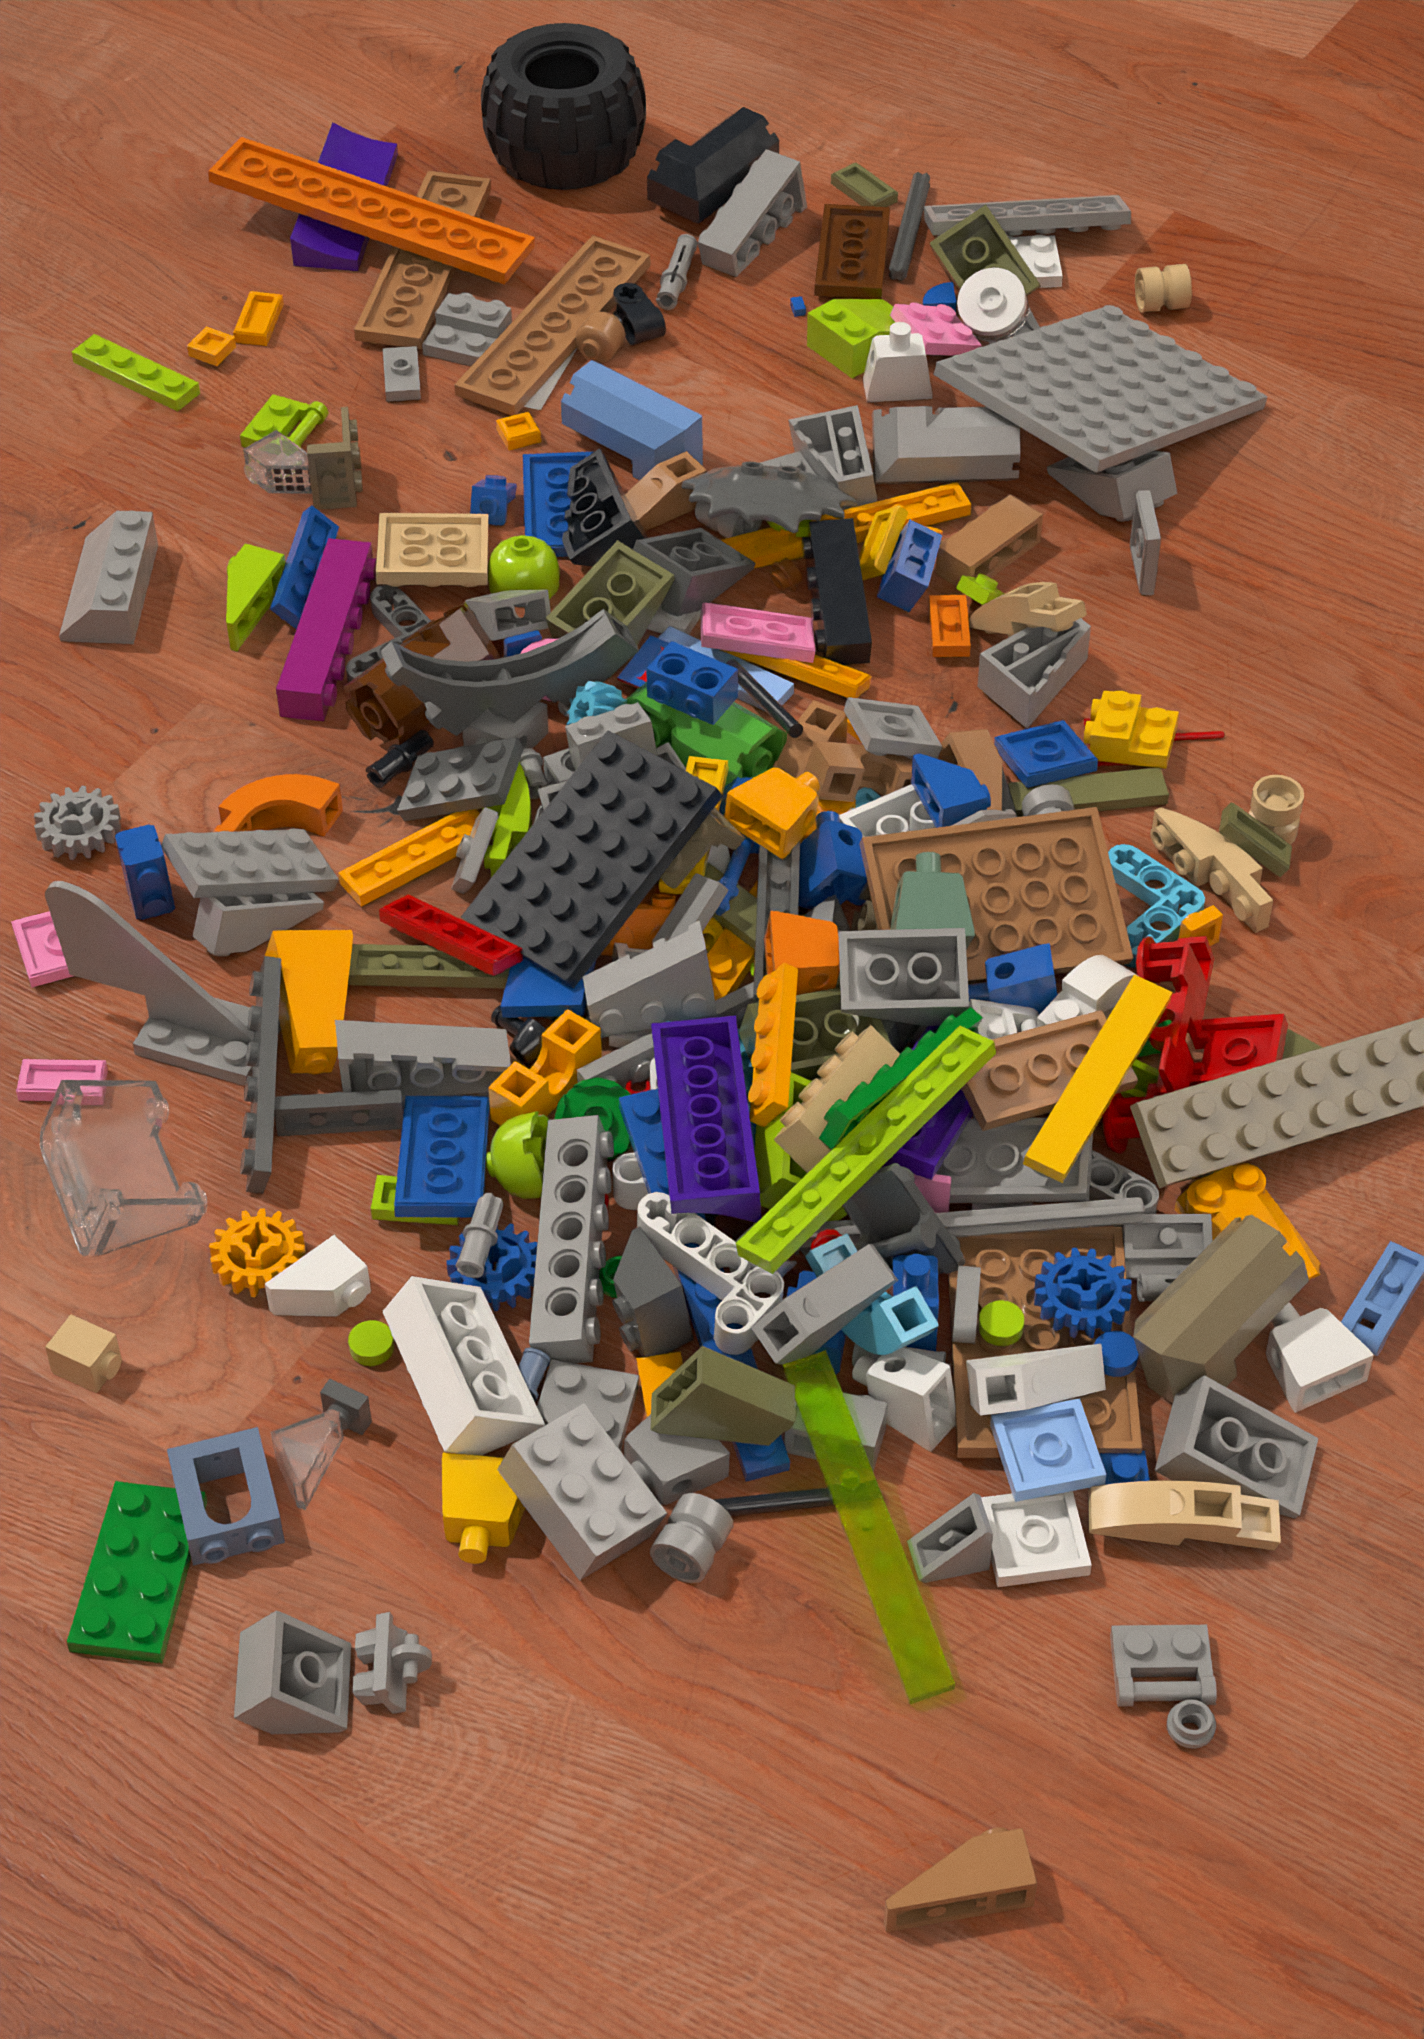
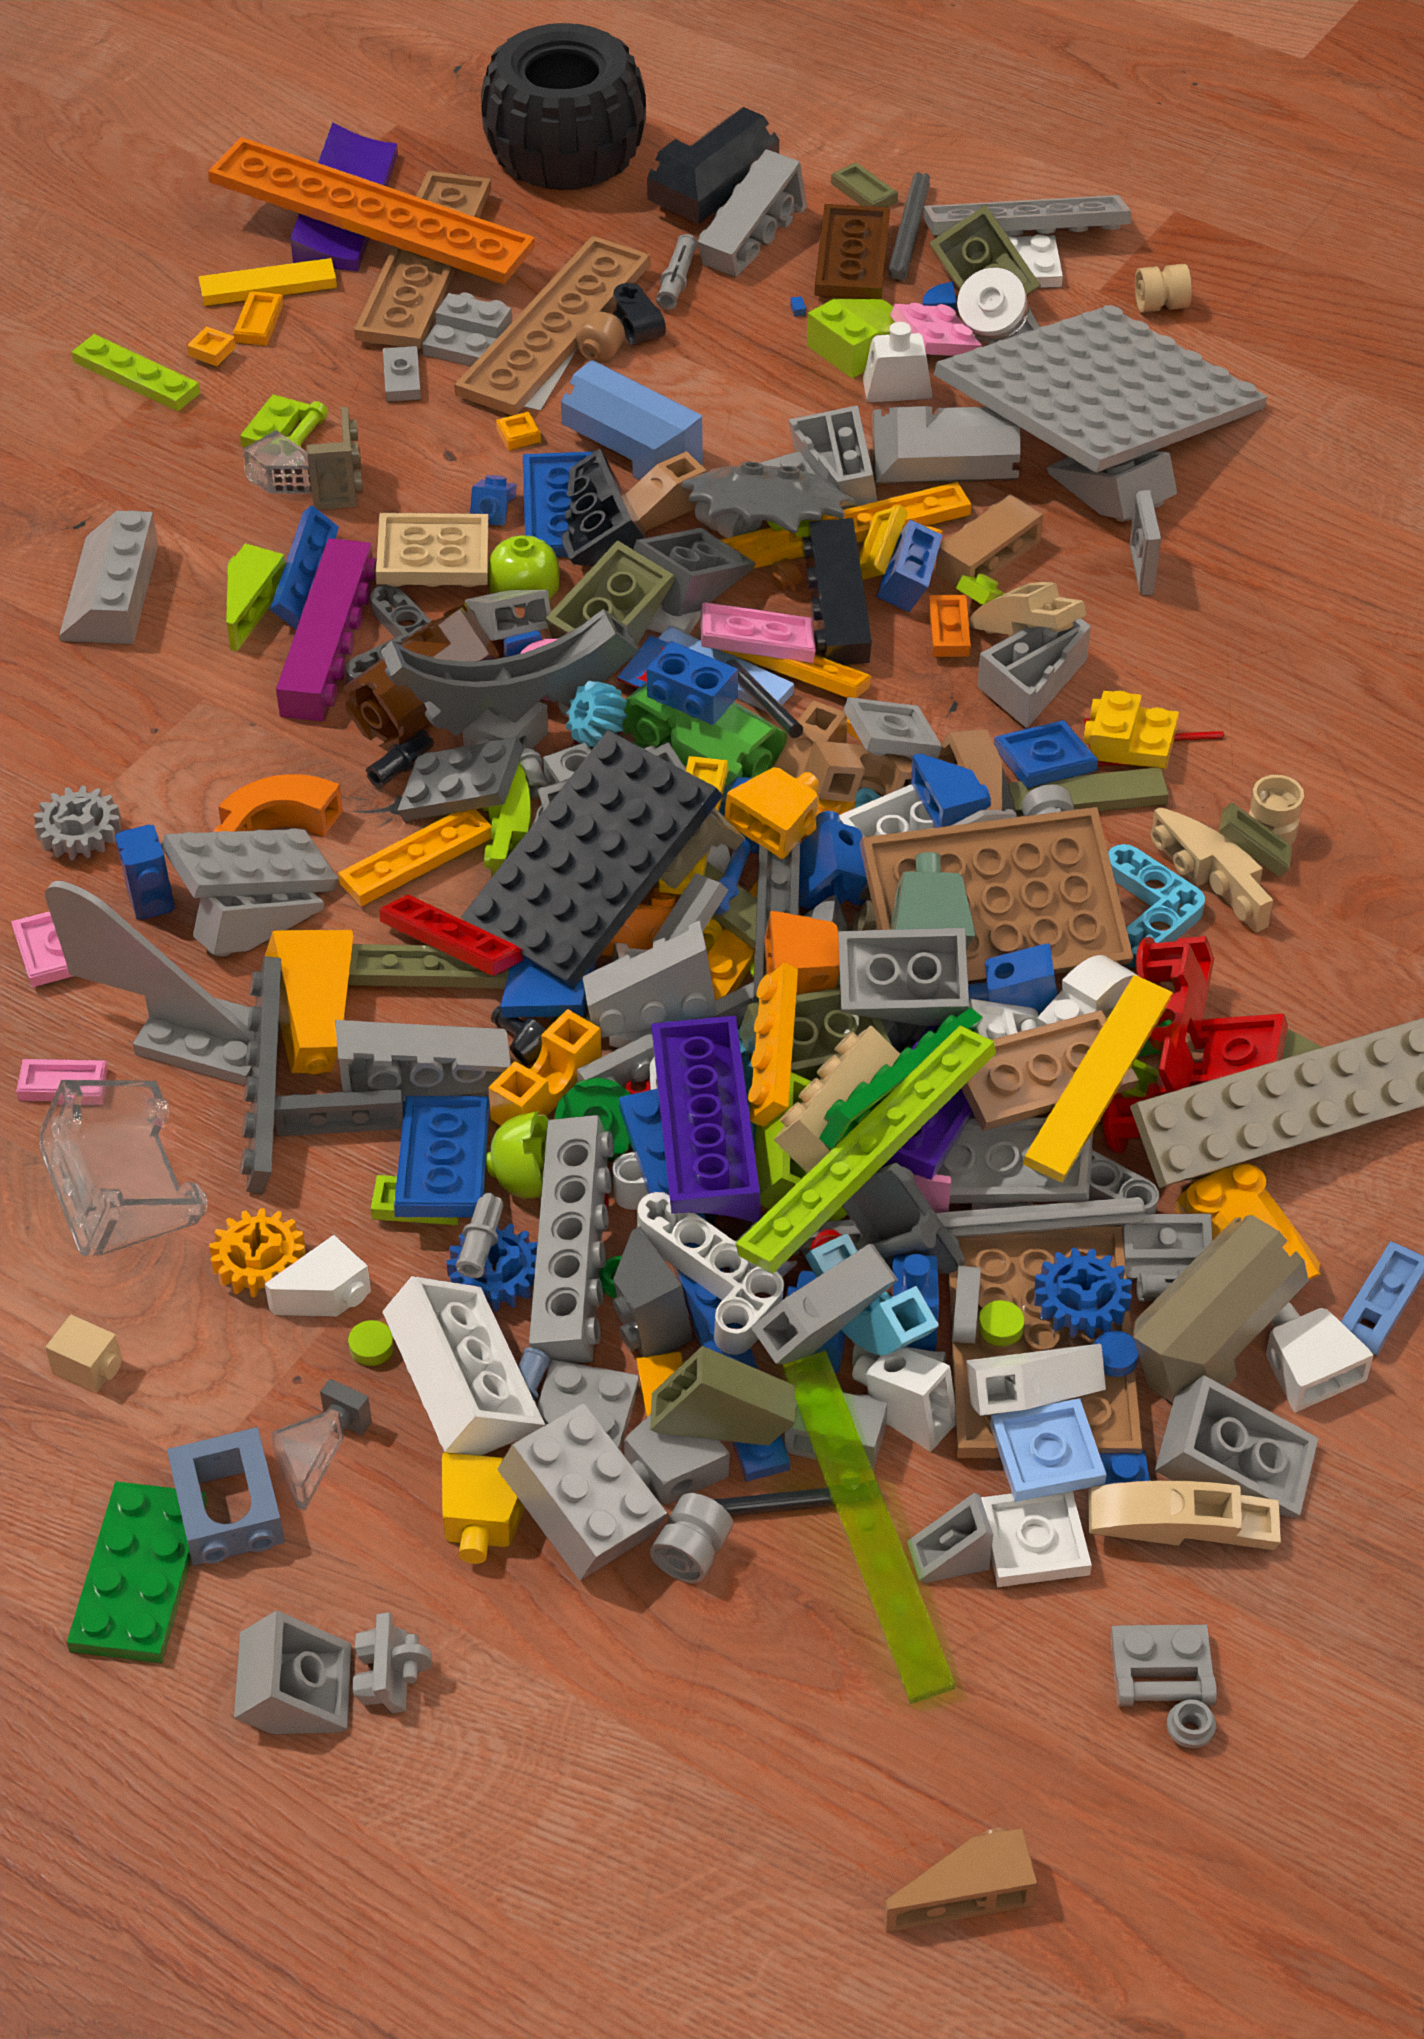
light grey plate [451,807,498,894] -> none
light grey brick [565,702,657,770] -> none
light orange plate [1179,905,1223,946] -> none
none -> yellow tile [198,258,337,306]

